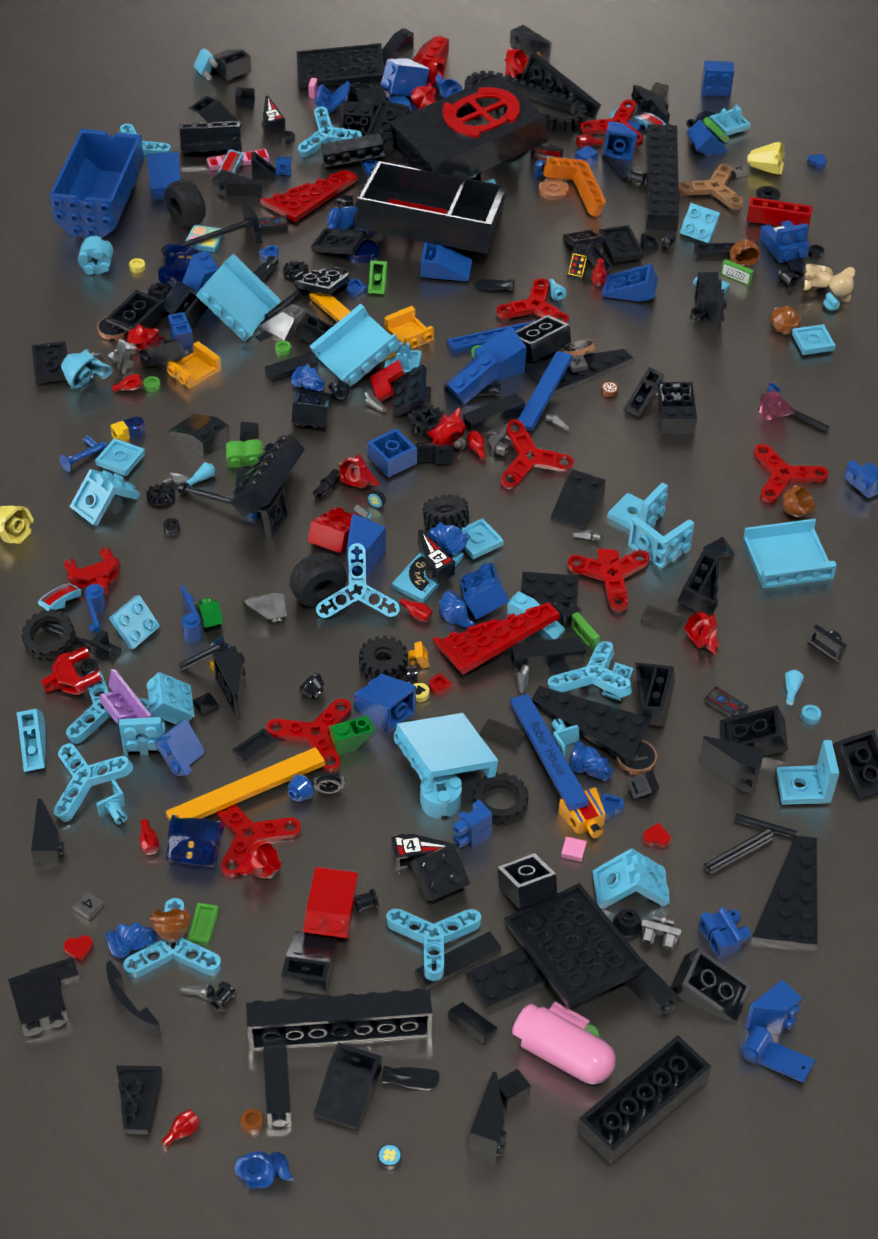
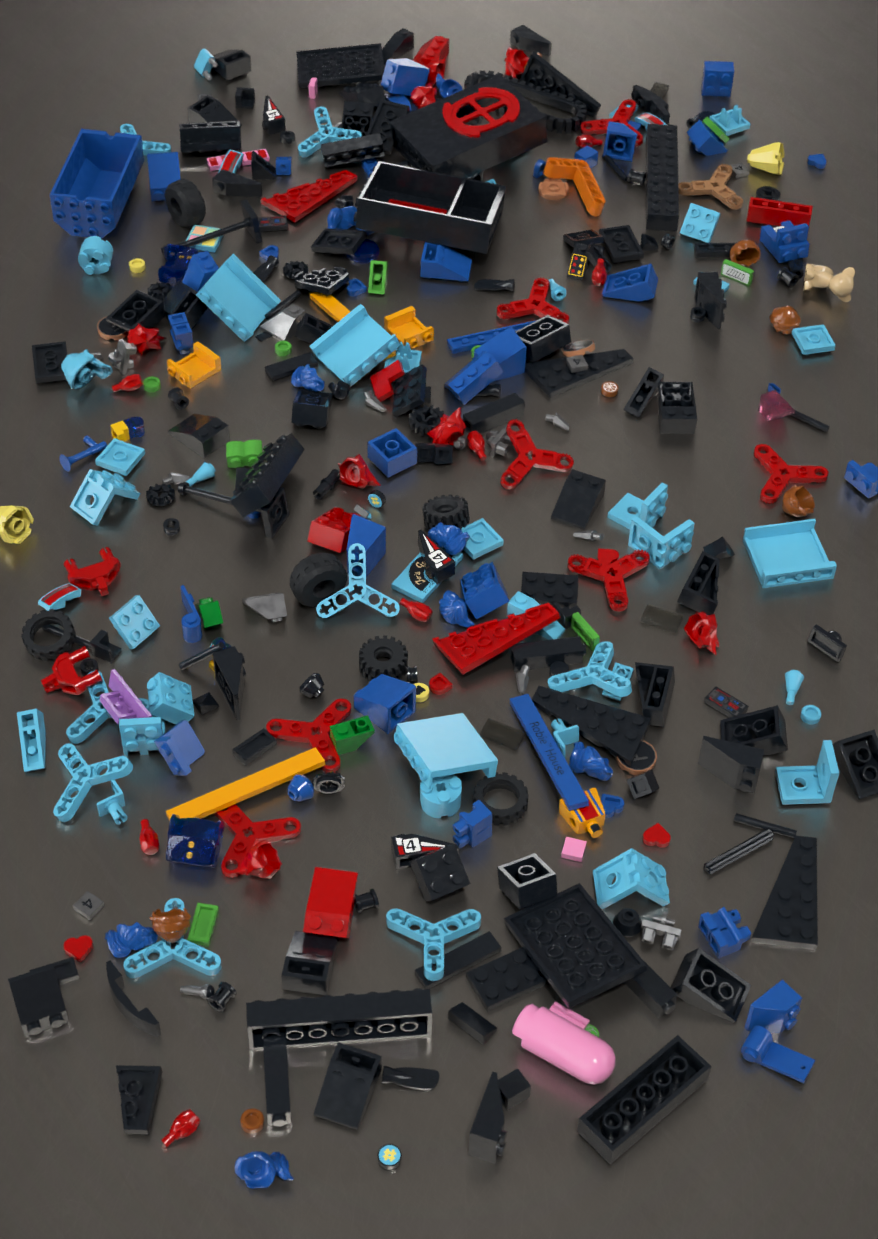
black slope [31,799,64,863] -> none
blue door [85,584,106,635] -> none
black slope [138,339,187,366] -> none
black slope [239,421,259,442] -> none
blue bracket [314,81,350,114] -> none
light orange tile [408,641,429,669] -> none
blue tile [516,351,573,431] -> none
slope [530,144,564,162] -> none
black tile [808,245,825,259] -> none
medium azure plate [823,292,840,311] -> none
none -> black bush [168,387,189,410]

